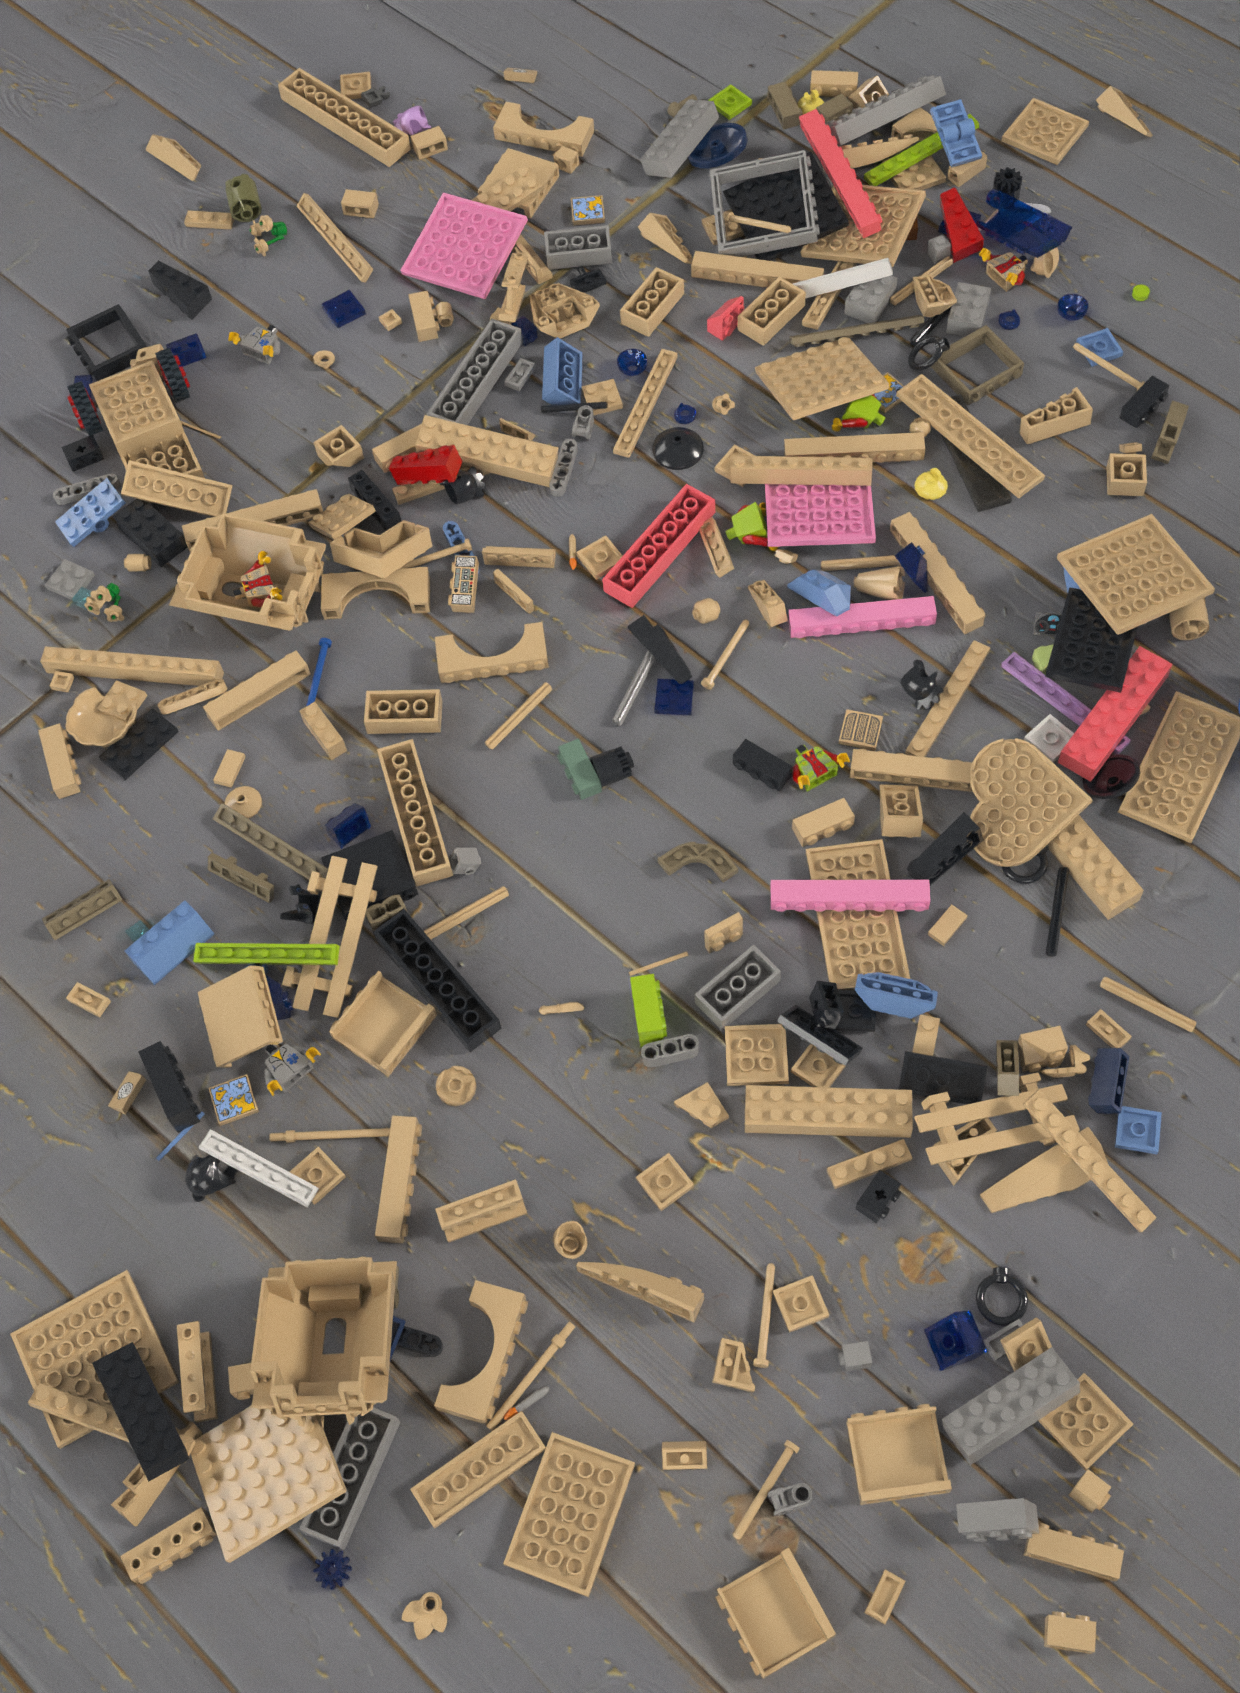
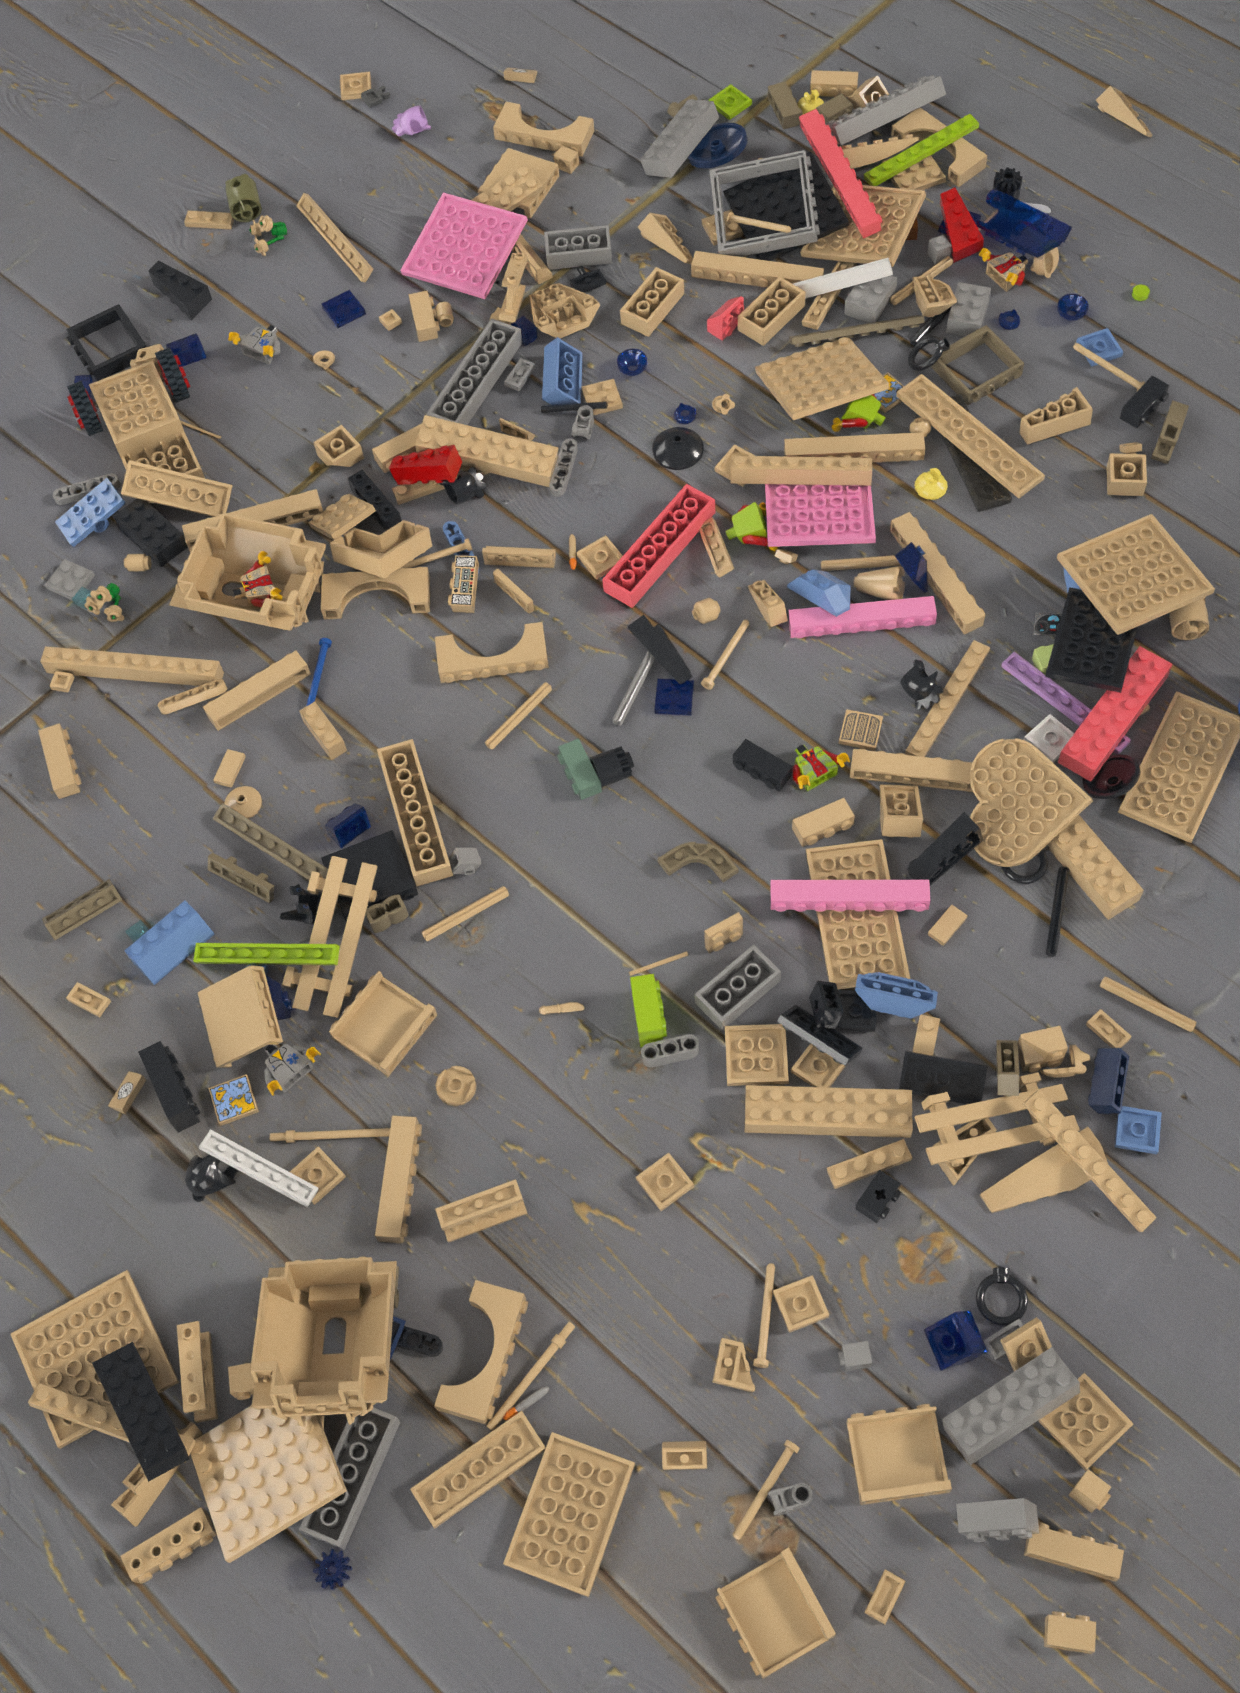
black brick [61,435,104,472] -> none
tan animal [66,680,148,747] -> none
black plate [99,708,179,780] -> none
tan wedge [146,134,201,181] -> none
medium blue piece [156,1111,205,1161] -> none
tan brick [278,68,411,167] -> none
tan brick [341,189,379,218] -> none
tan brick [364,689,443,734] -> none
black brick [373,909,502,1052] -> none
tan plate [402,1592,447,1640] -> none
tan brick [410,126,448,160] -> none
tan hair [553,1221,588,1259] -> none
tile [571,195,605,226] -> none
tan wedge [576,1262,704,1322] -> none
tan plate [613,349,678,458] -> none
tan wing [674,1082,729,1128] -> none
medium blue plate [930,99,982,168] -> none
tan plate [1001,98,1089,165] -> none

